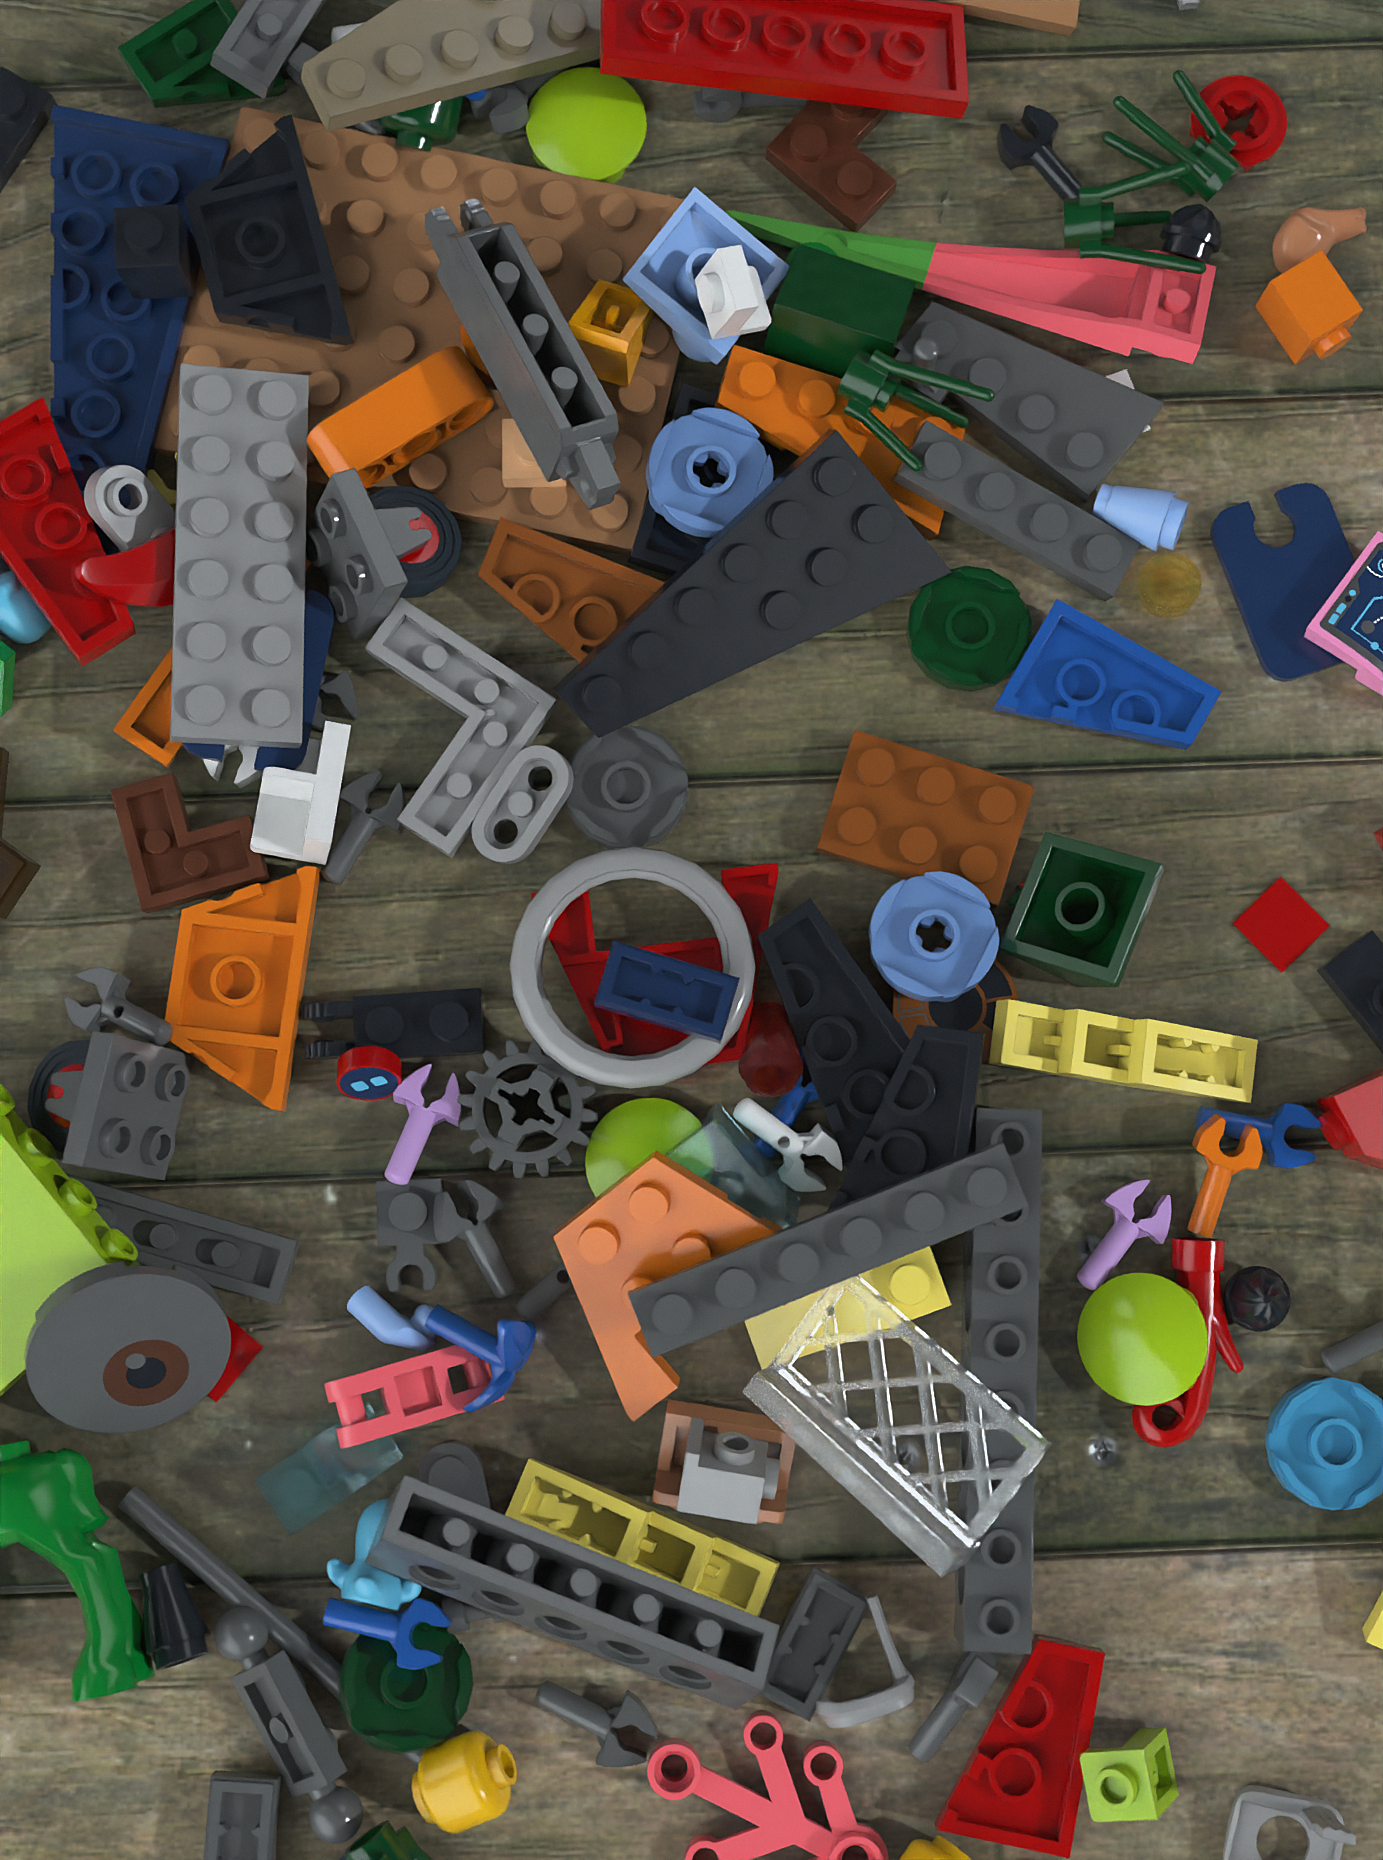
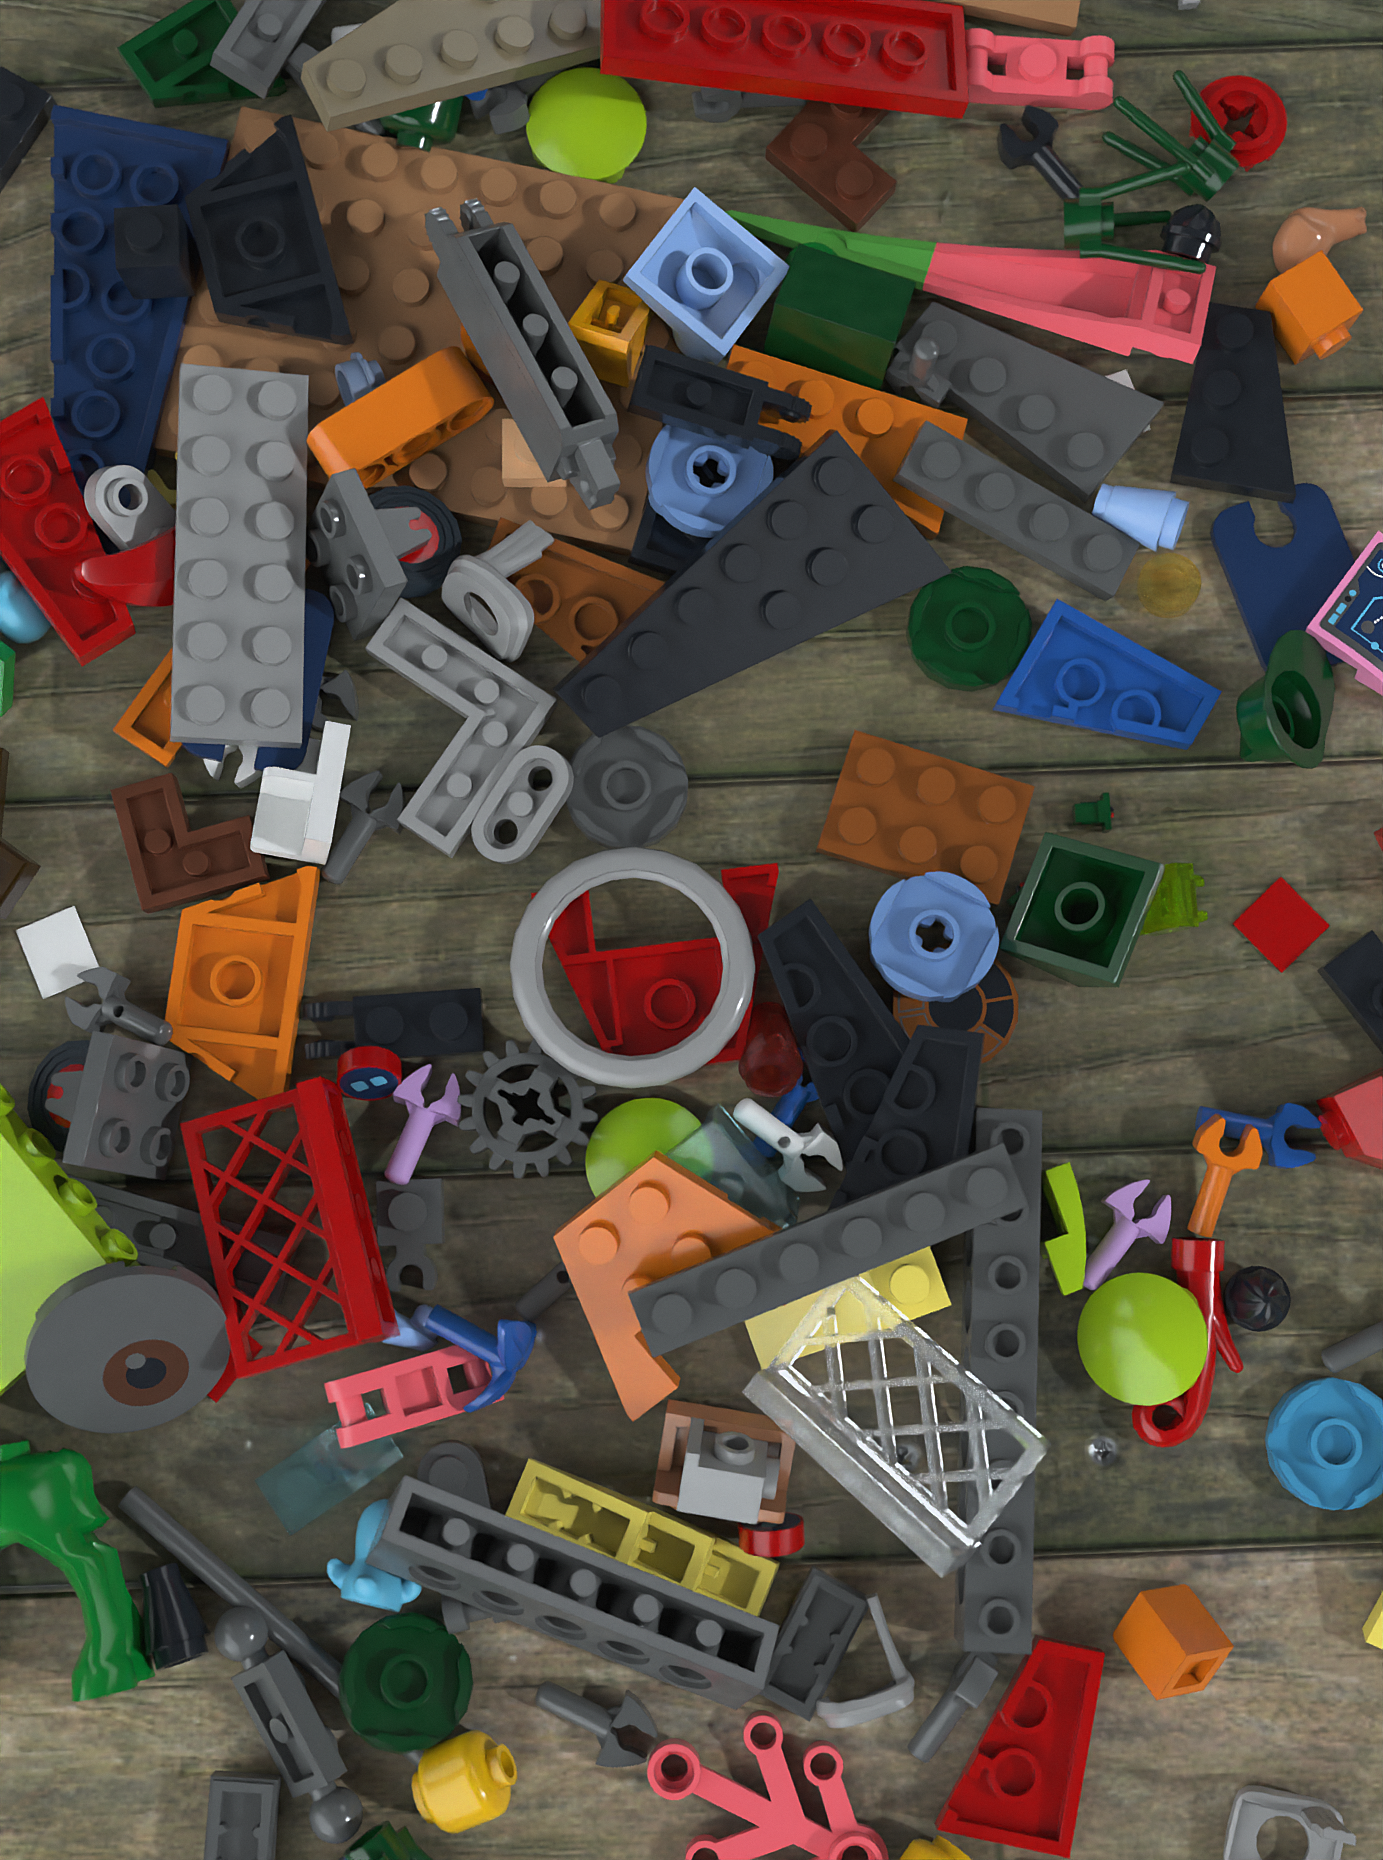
blue bar [323,1598,452,1670] -> none
dark grey bar [433,1180,518,1298] -> none
dark blue plate [594,941,740,1044] -> none
white bracket [694,245,771,340] -> none
dark green plant [837,349,995,471] -> none
light yellow slope [989,999,1258,1103] -> none
lime bracket [1080,1727,1179,1822] -> none
none -> white sticker [15,906,99,999]
none -> red fence [180,1076,400,1379]
none -> sand blue plate [335,352,386,406]
none -> light grey piece [441,520,554,663]
none -> black hinge [627,345,812,460]
none -> red tile [738,1512,805,1557]
none -> coral plate [965,28,1115,110]
none -> lime slope [1040,1162,1086,1295]
none -> dark green piece [1072,792,1114,833]
none -> orange panel [1113,1584,1234,1700]
none -> clear neon green tile [1139,863,1208,936]
none -> black wing [1170,302,1296,504]
none -> dark green piece [1236,630,1335,769]

